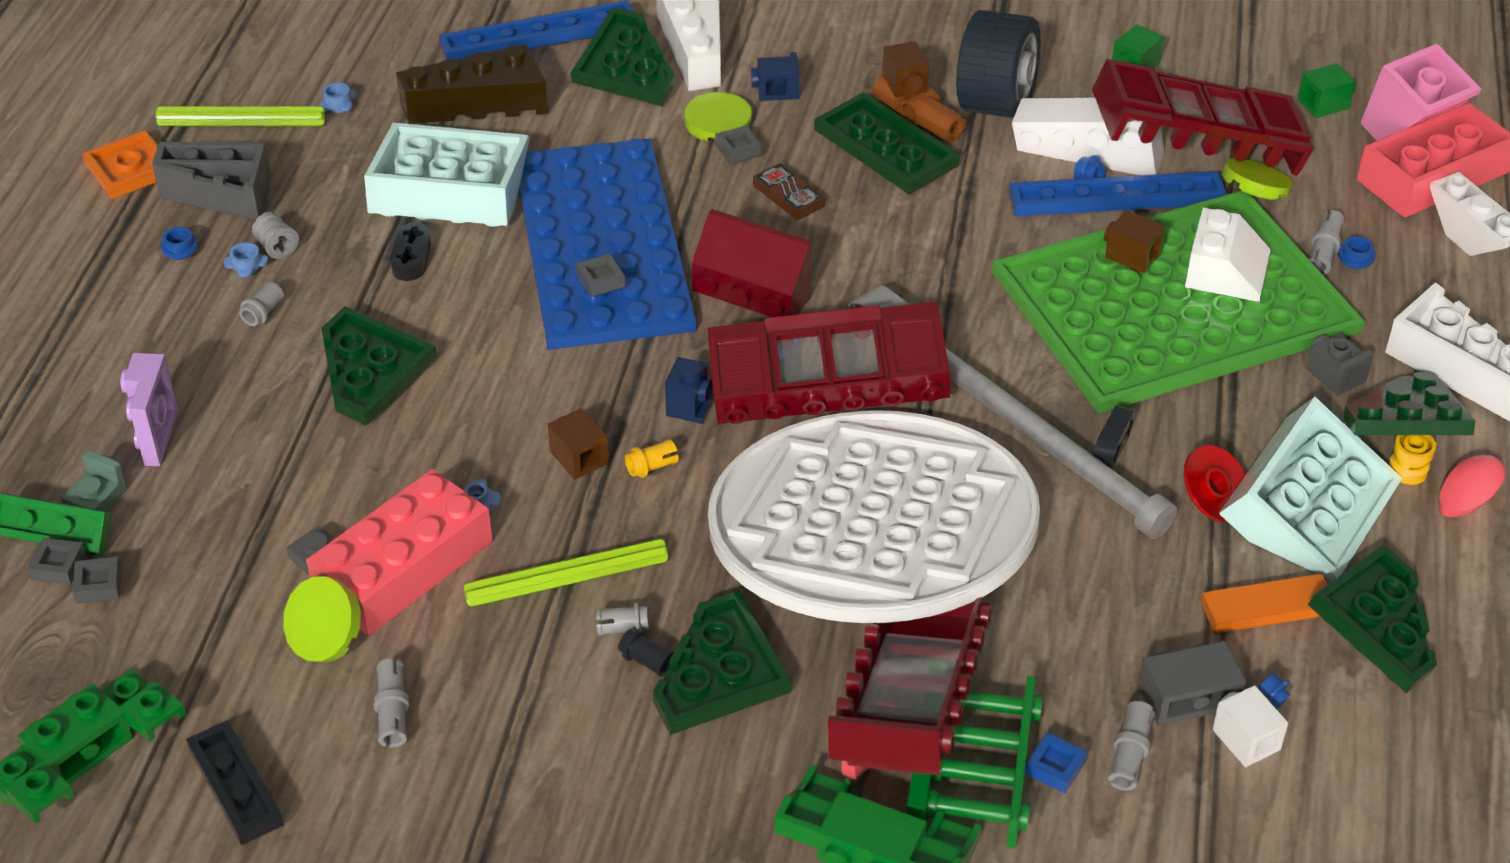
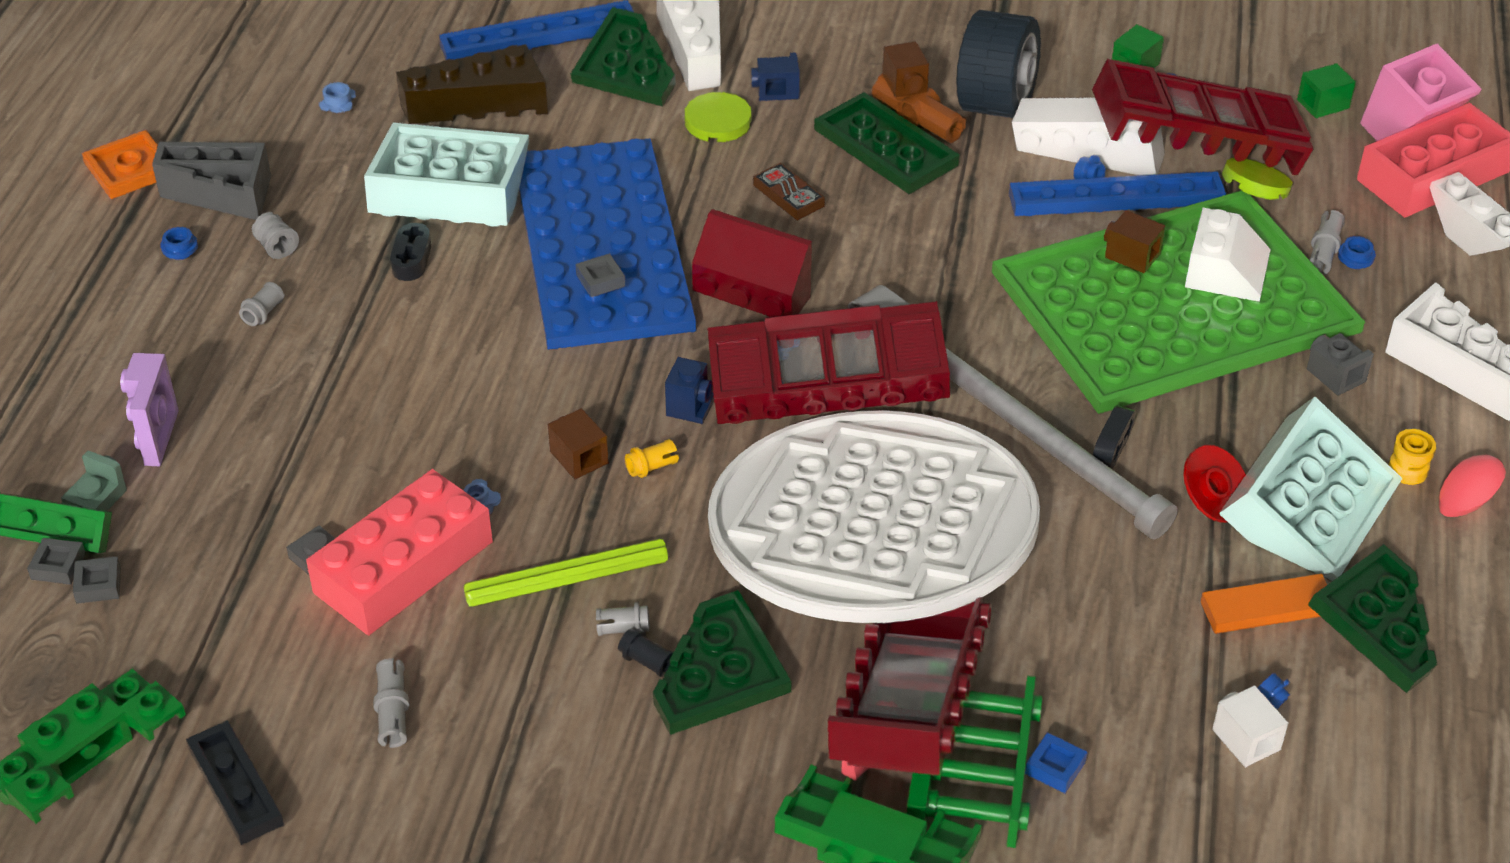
lime axle [155,106,326,127] -> none
medium blue plate [224,242,268,277] -> none
lime tile [283,576,361,662] -> none
dark green plate [321,306,437,426] -> none
dark grey plate [715,125,761,164] -> none
light grey pin [1108,701,1155,791] -> none
dark grey brick [1138,641,1246,726] -> none
dark green plate [1343,372,1476,435] -> none

